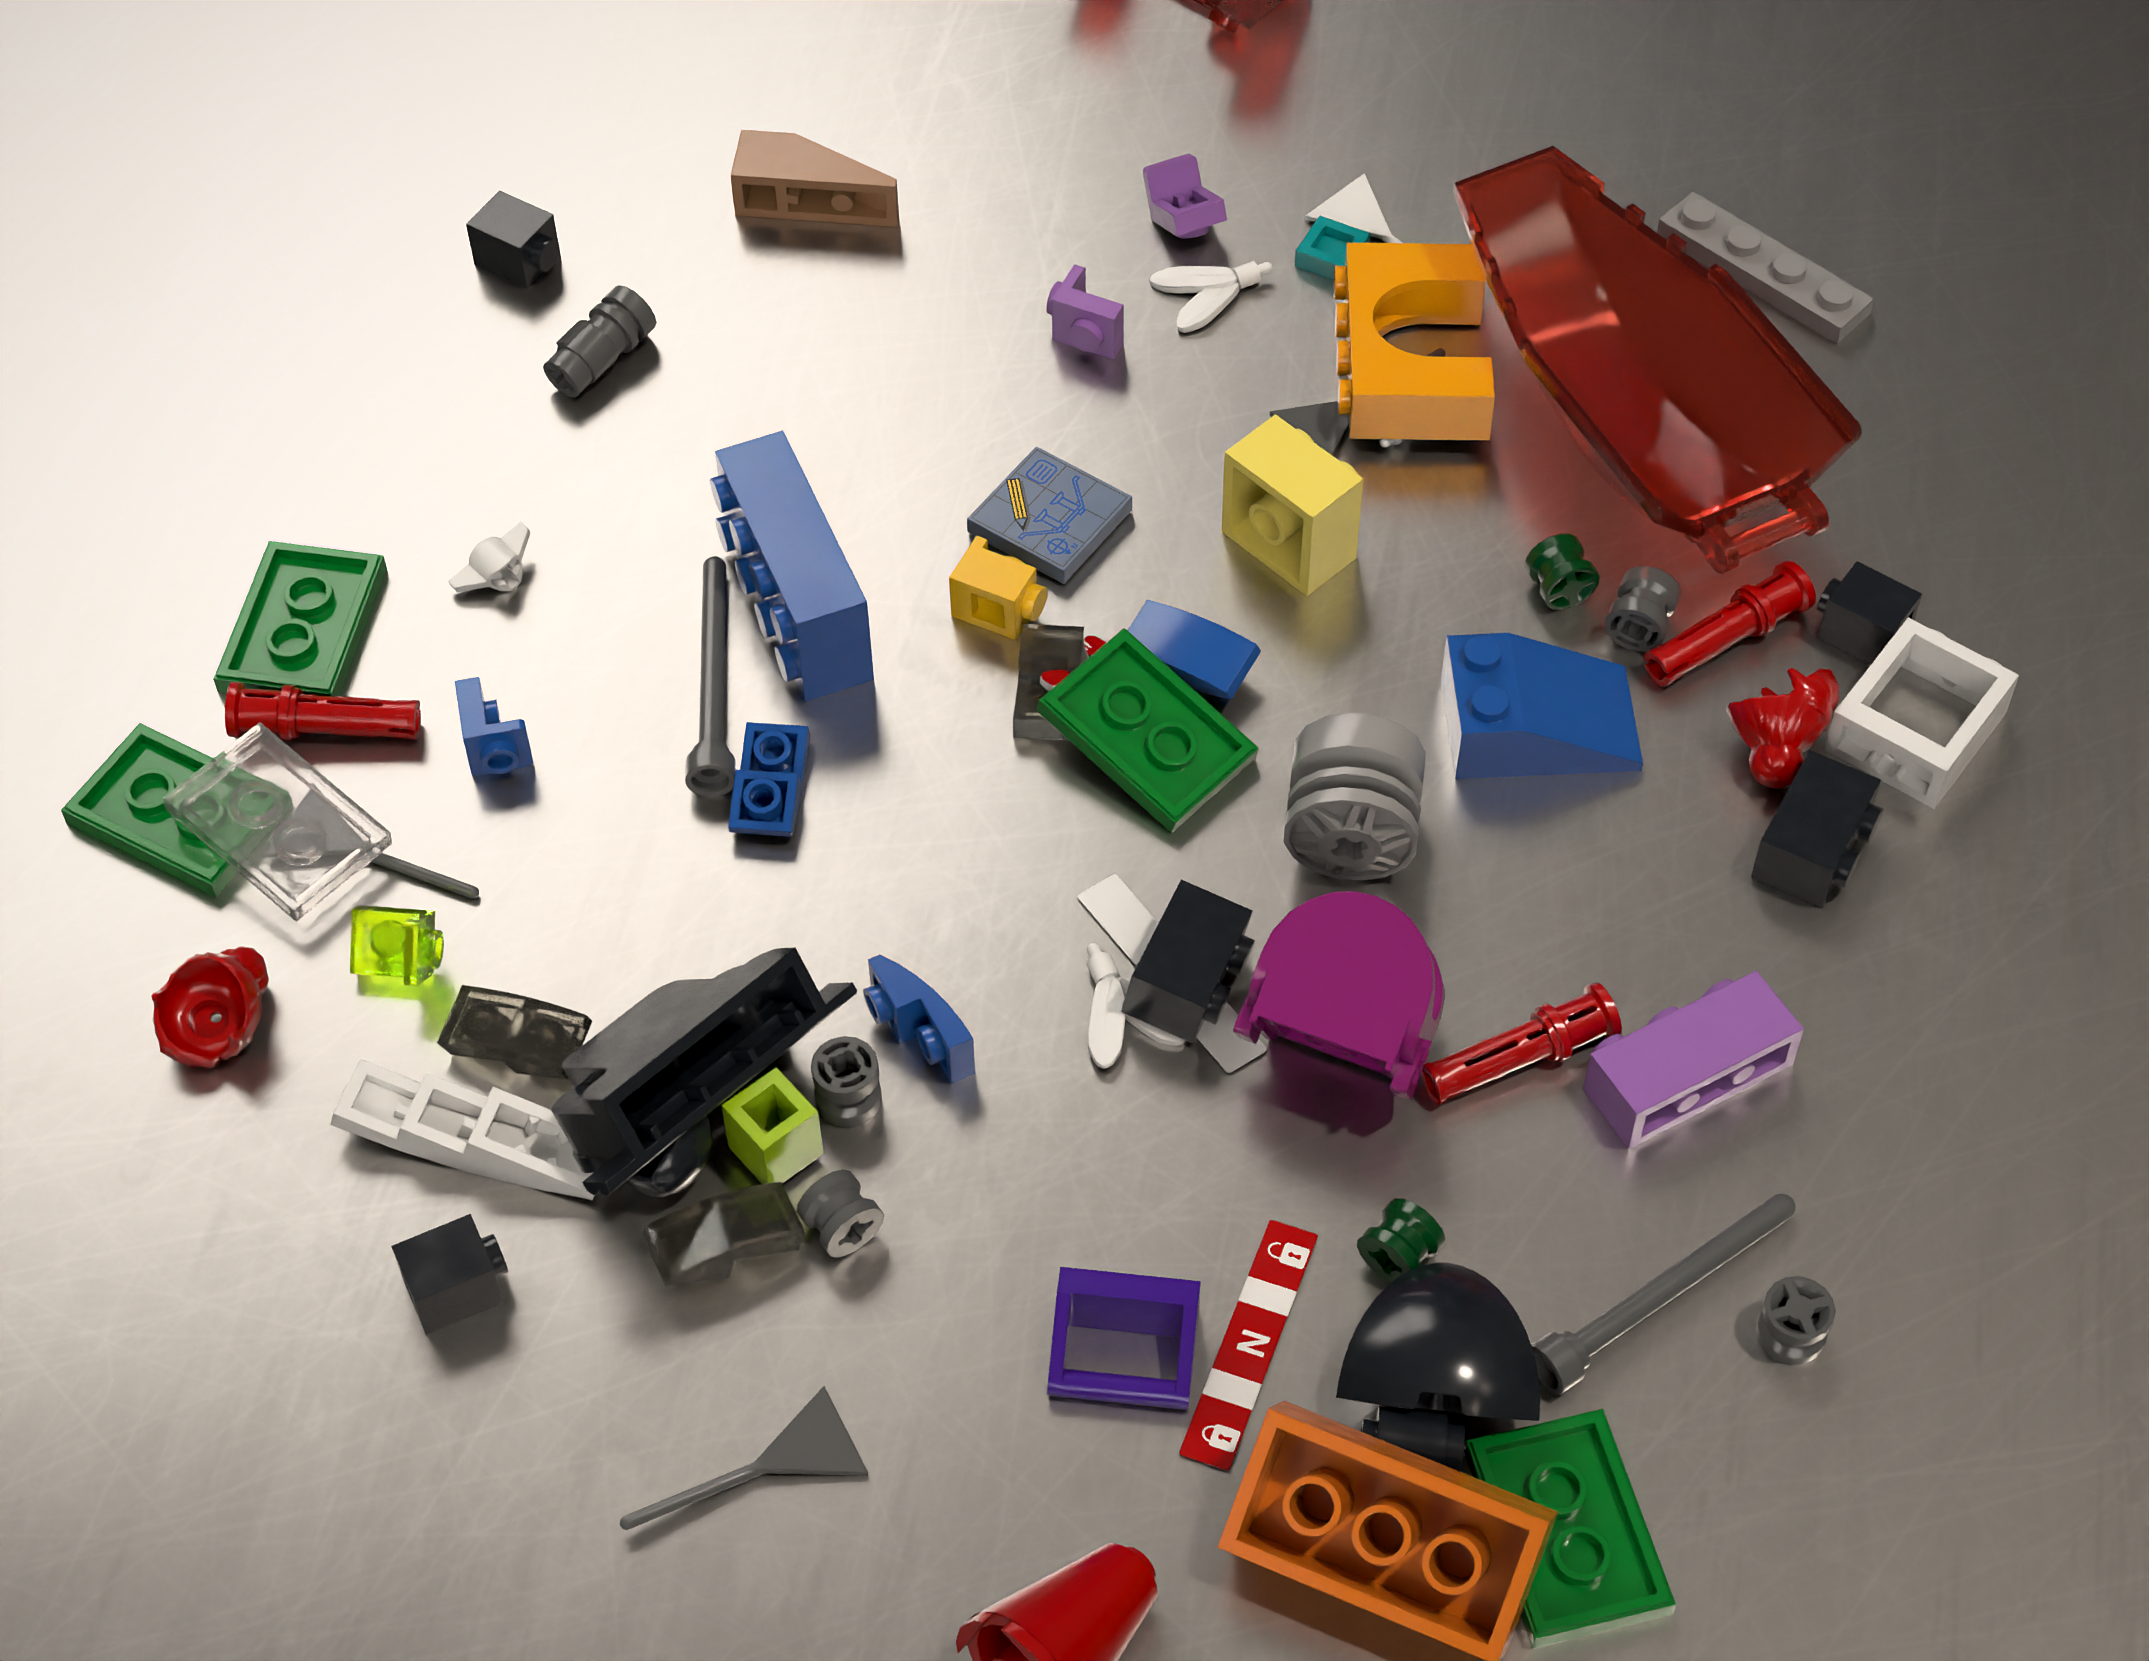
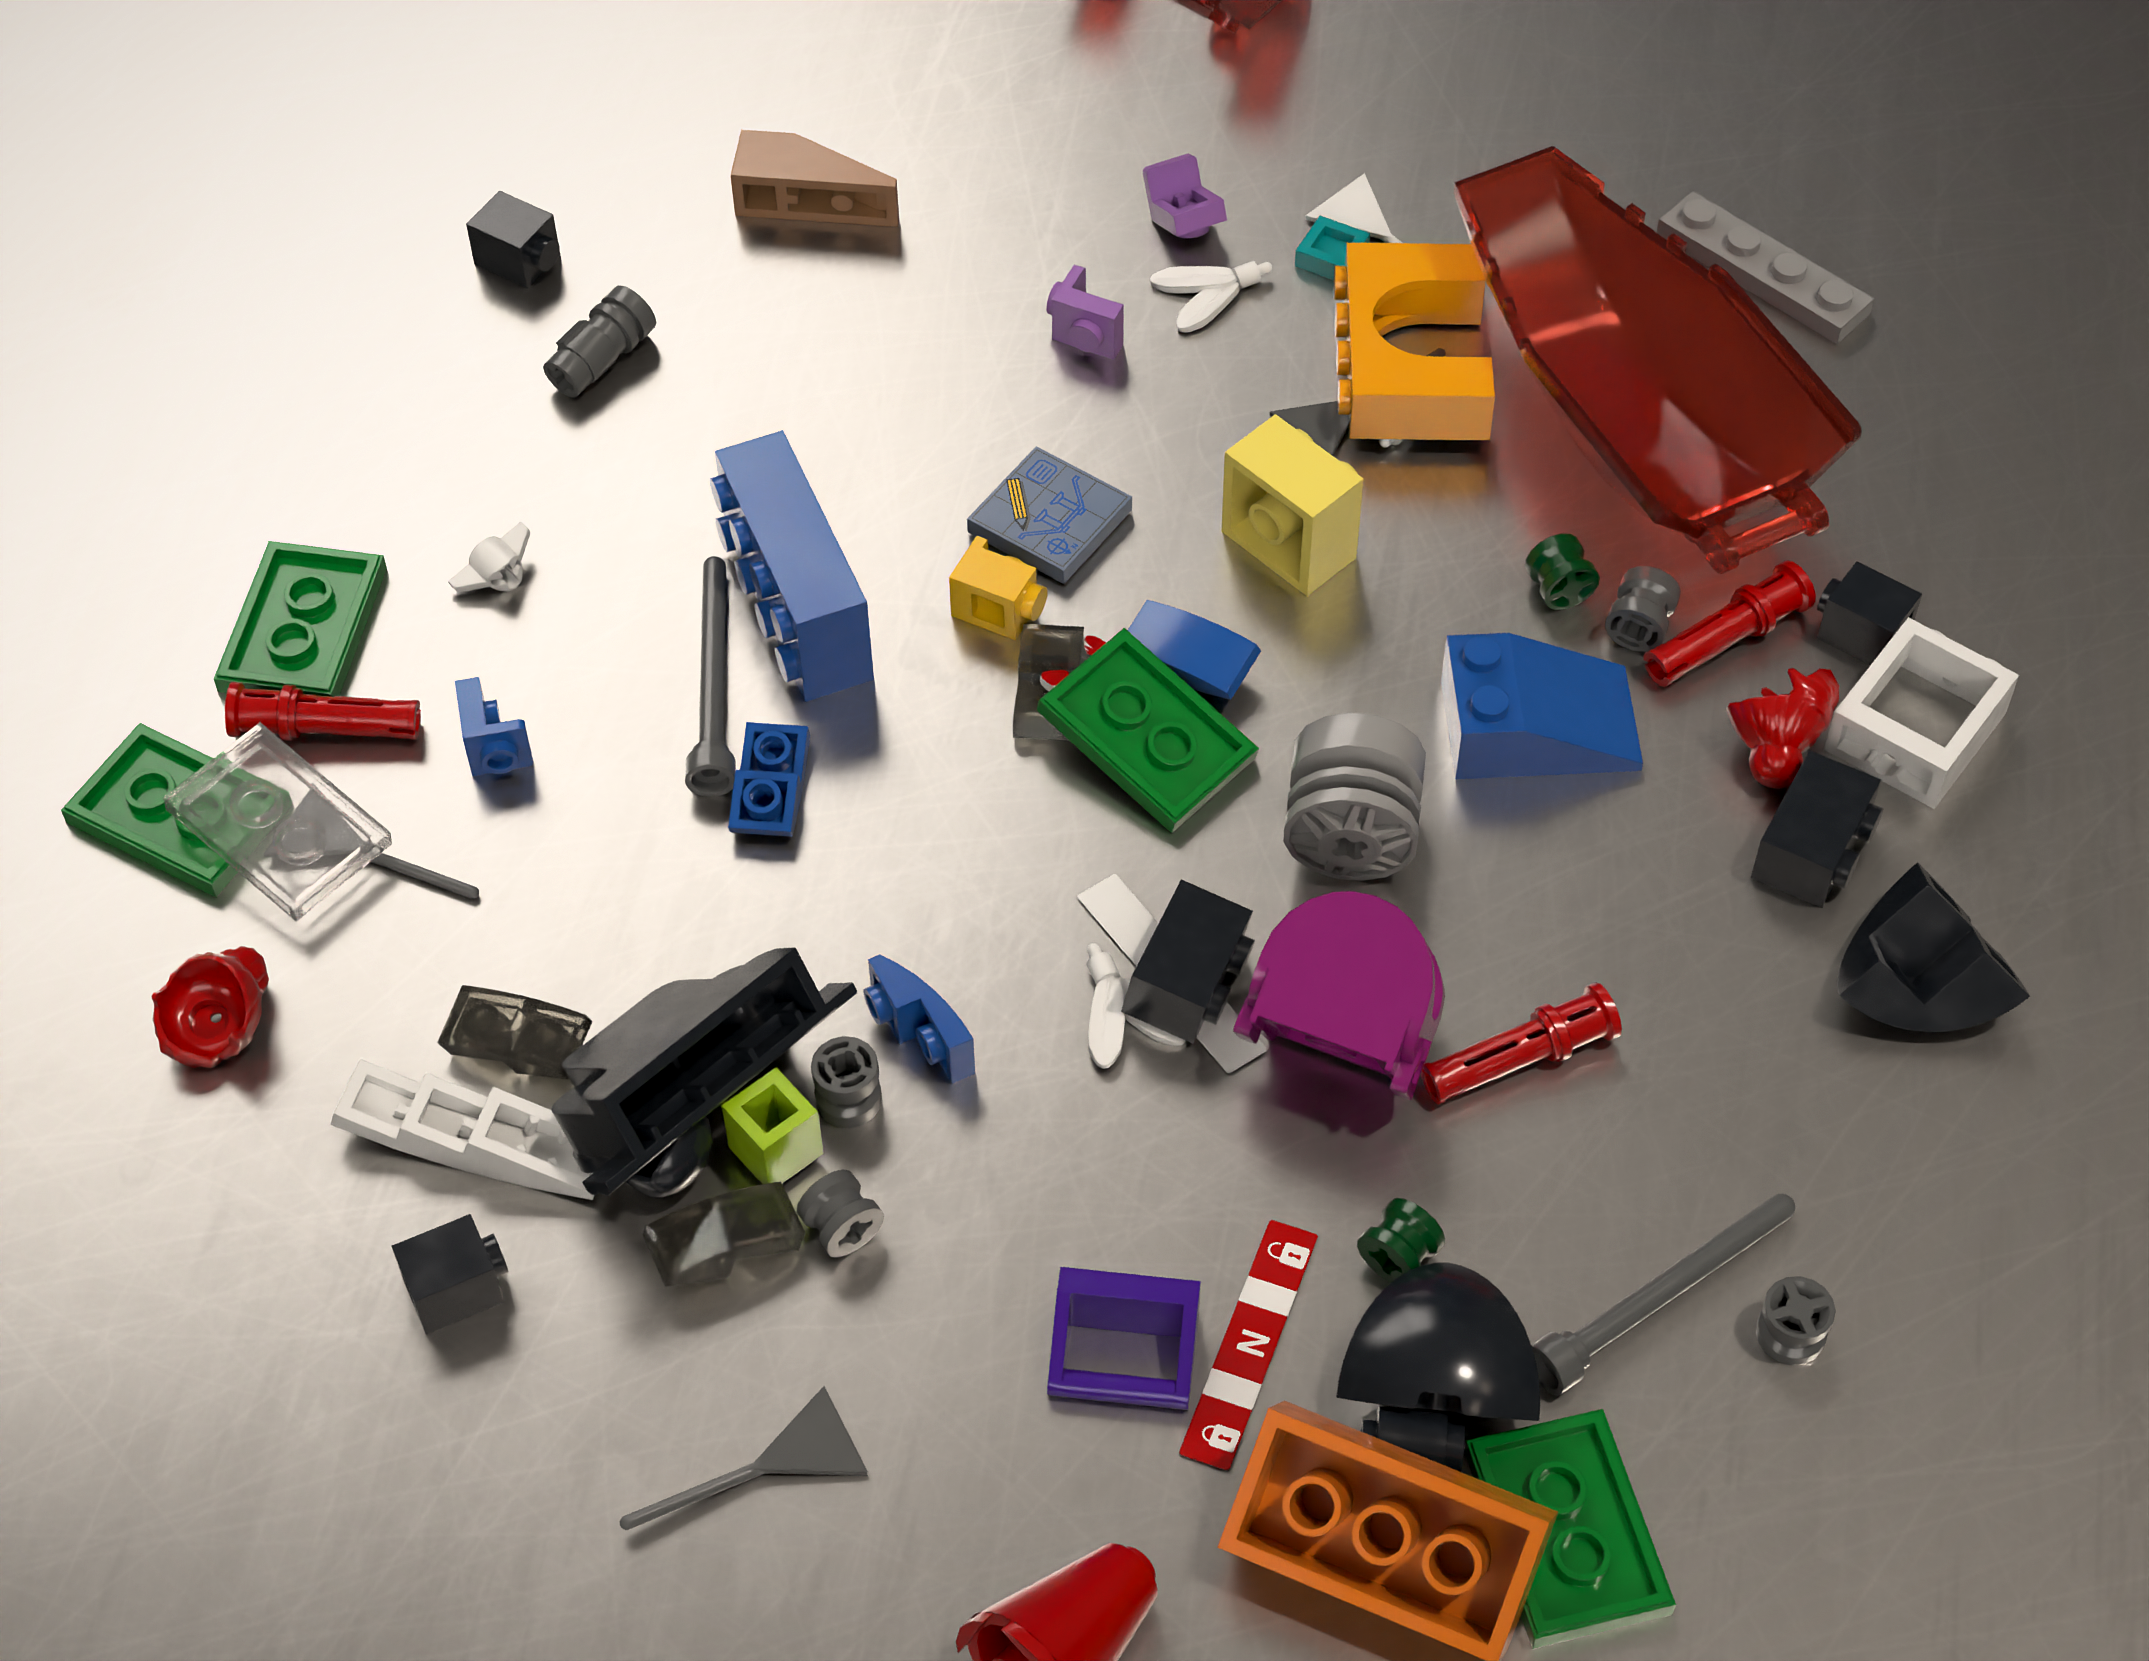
clear neon green bracket [350,905,444,986] -> none
medium lavender brick [1583,970,1804,1149] -> none
none -> black brick [1837,862,2030,1032]

